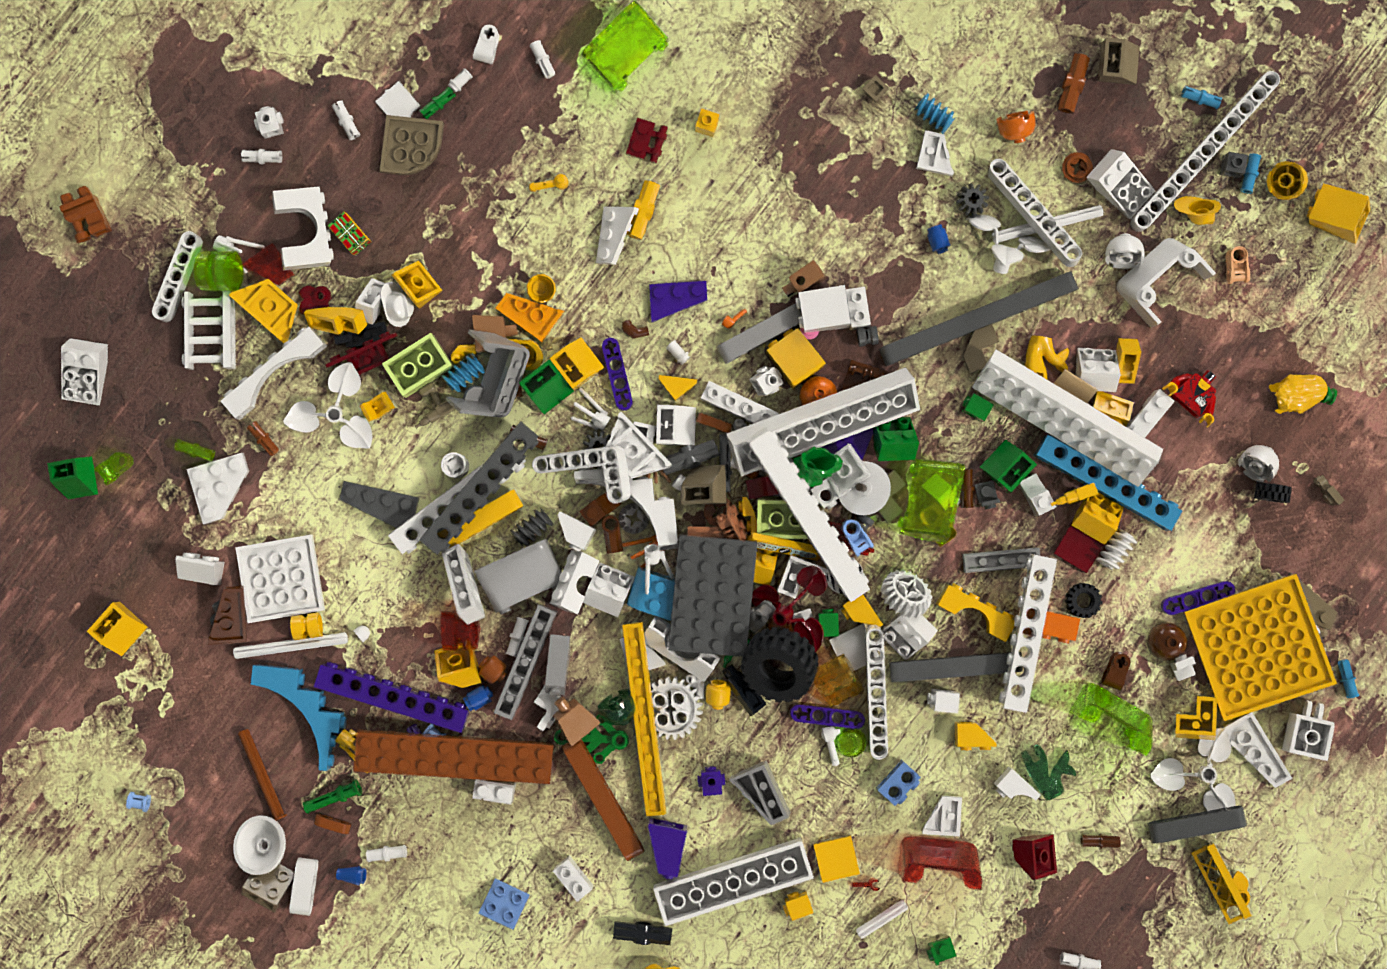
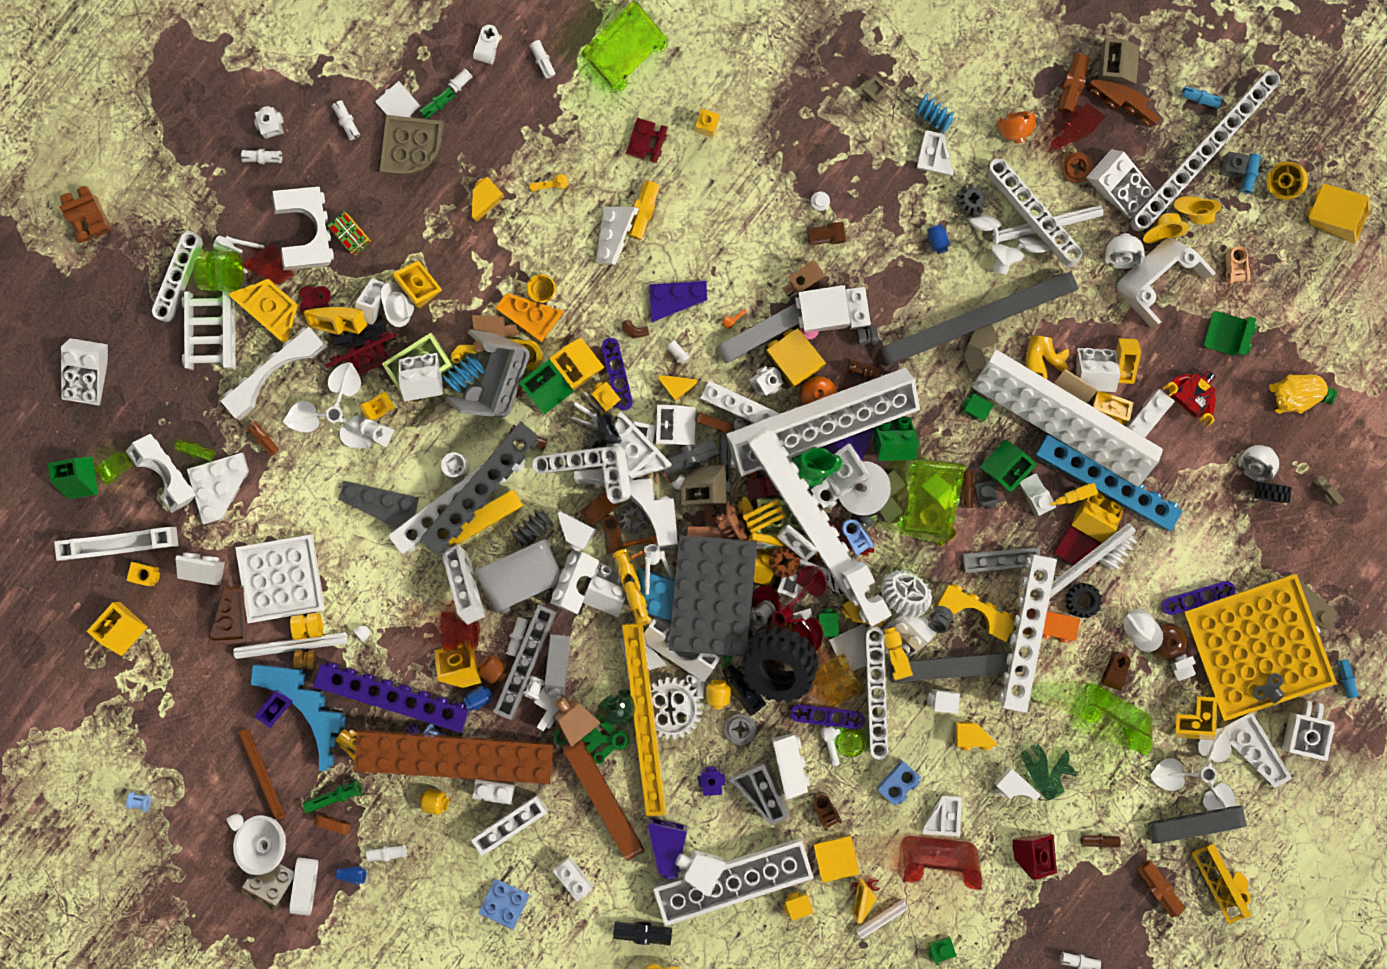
none -> white arch [54,527,179,561]
none -> white arch [126,434,196,513]
none -> yellow brick [126,562,160,586]
none -> white hinge [227,814,244,831]
none -> dark purple slope [255,690,293,728]
none -> pearl gold wheel [293,650,316,669]
none -> white piece [359,419,395,447]
none -> white slope [399,353,443,401]
none -> yellow head [419,788,449,816]
none -> white brick [471,794,548,856]
none -> yellow slope [472,177,504,222]
none -> white bush [522,676,545,701]
none -> yellow bracket [592,382,621,411]
none -> black slope [596,409,622,444]
none -> yellow piece [612,549,652,627]
none -> white torso [675,850,726,896]
none -> light grey gear [725,714,756,745]
none -> yellow tile [743,498,786,534]
none -> dark orange gear [769,547,800,578]
none -> white slope [772,733,810,800]
none -> white slope [777,525,818,561]
none -> reddish brown piece [807,222,846,246]
none -> white plate [811,192,830,211]
none -> reddish brown piece [812,792,842,831]
none -> white arch [842,562,892,627]
none -> yellow slope [852,879,877,924]
none -> yellow piece [883,627,913,680]
none -> dark grey wheel [928,606,953,633]
none -> clear red slope [1049,103,1105,154]
none -> white axle [1049,523,1136,599]
none -> dark orange slope [1087,80,1160,128]
none -> white piece [1124,609,1163,652]
none -> dark orange piece [1137,860,1185,918]
none -> yellow piece [1143,213,1189,243]
none -> green bracket [1203,311,1257,358]
none -> dark grey piece [1253,673,1285,704]

